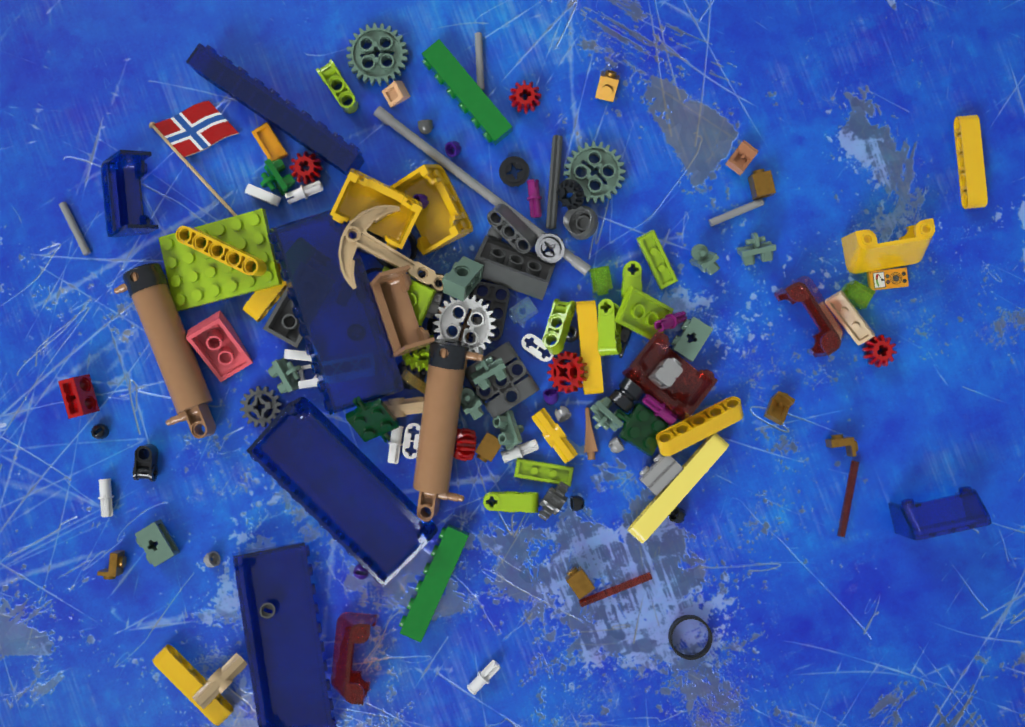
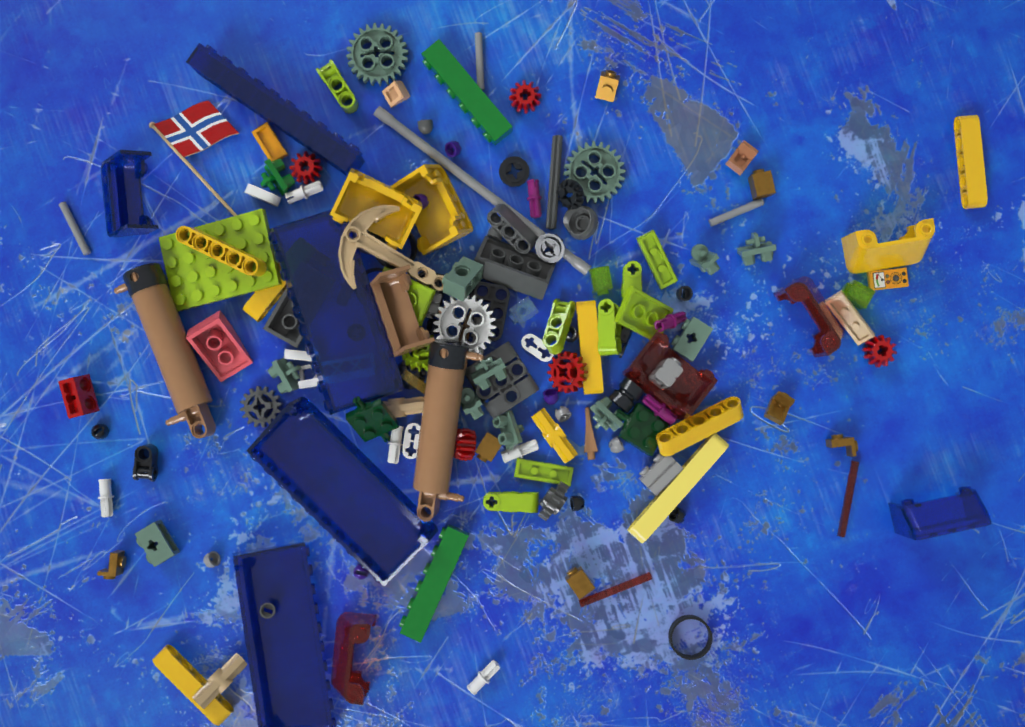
none -> black hinge [676,286,693,301]

